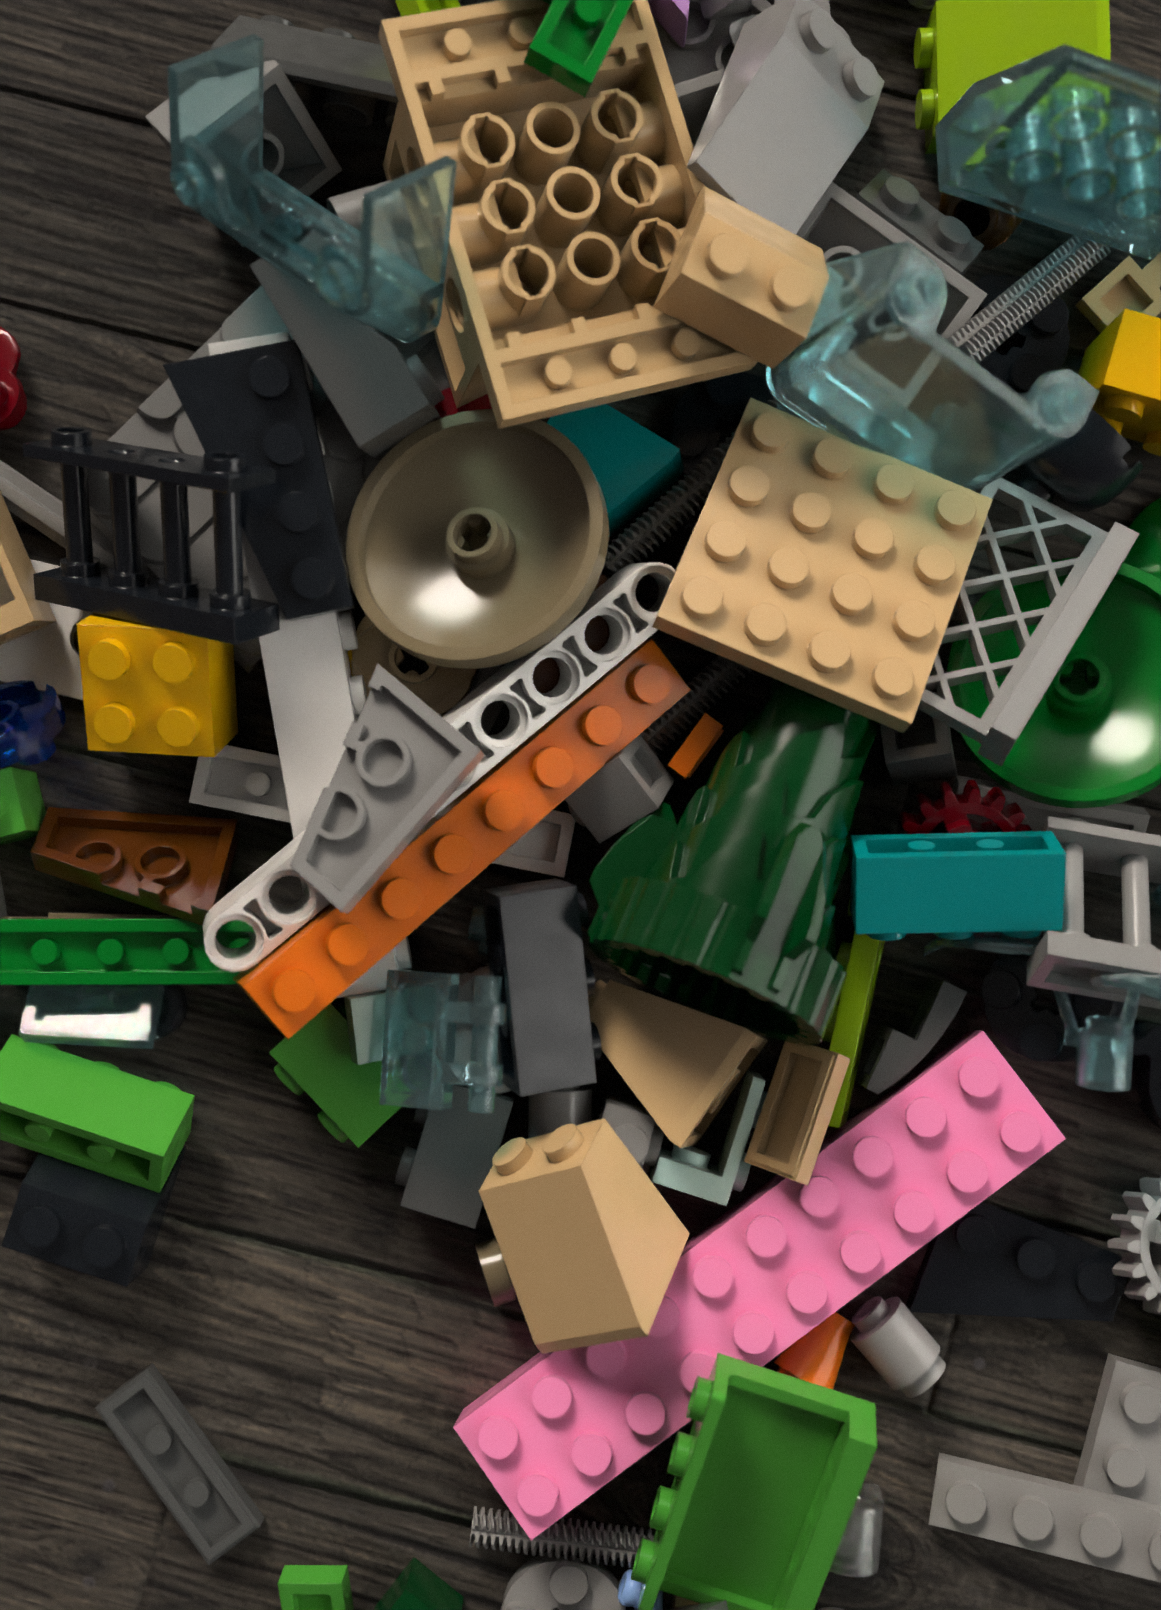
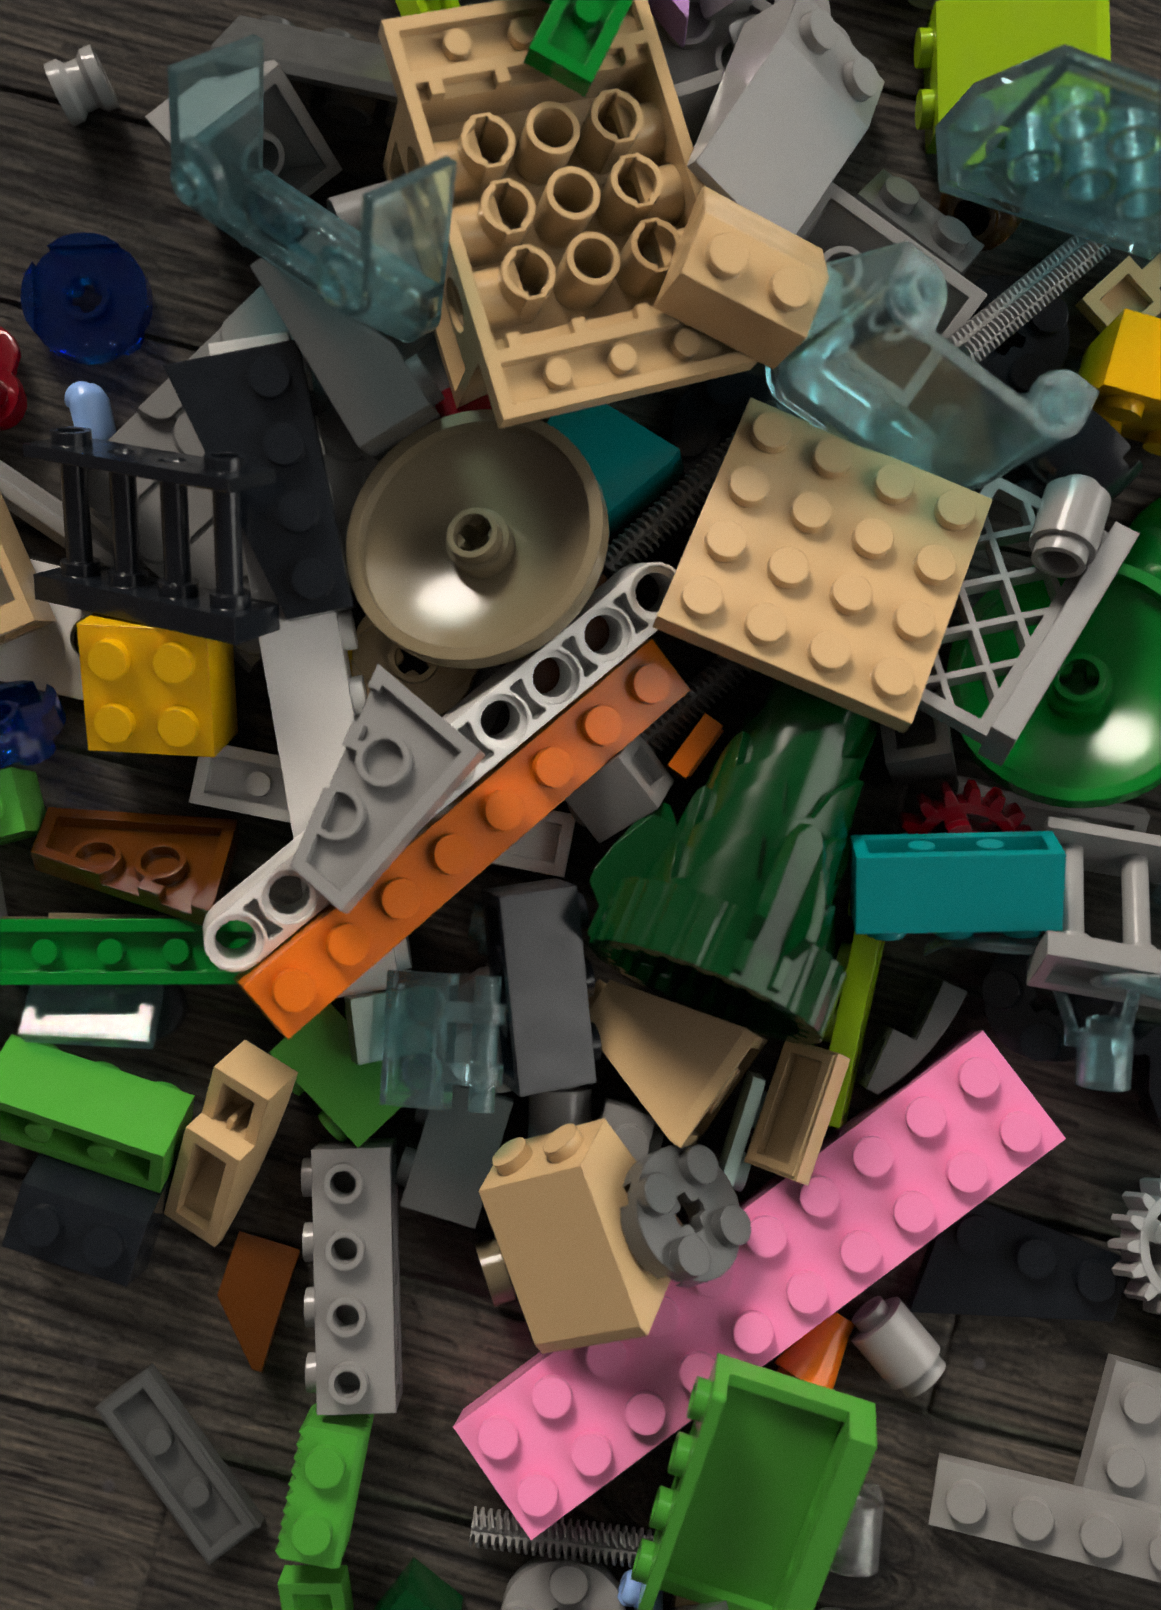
none -> clear blue plate [21,232,153,365]
none -> light grey wheel [43,44,120,126]
none -> light blue arm [64,381,116,441]
none -> tan slope [164,1040,298,1247]
none -> reddish brown slope [217,1231,301,1374]
none -> bright green brick [275,1403,374,1569]
none -> light grey brick [301,1137,403,1415]
none -> dark grey plate [620,1144,751,1288]
none -> light grey brick [1029,474,1111,578]

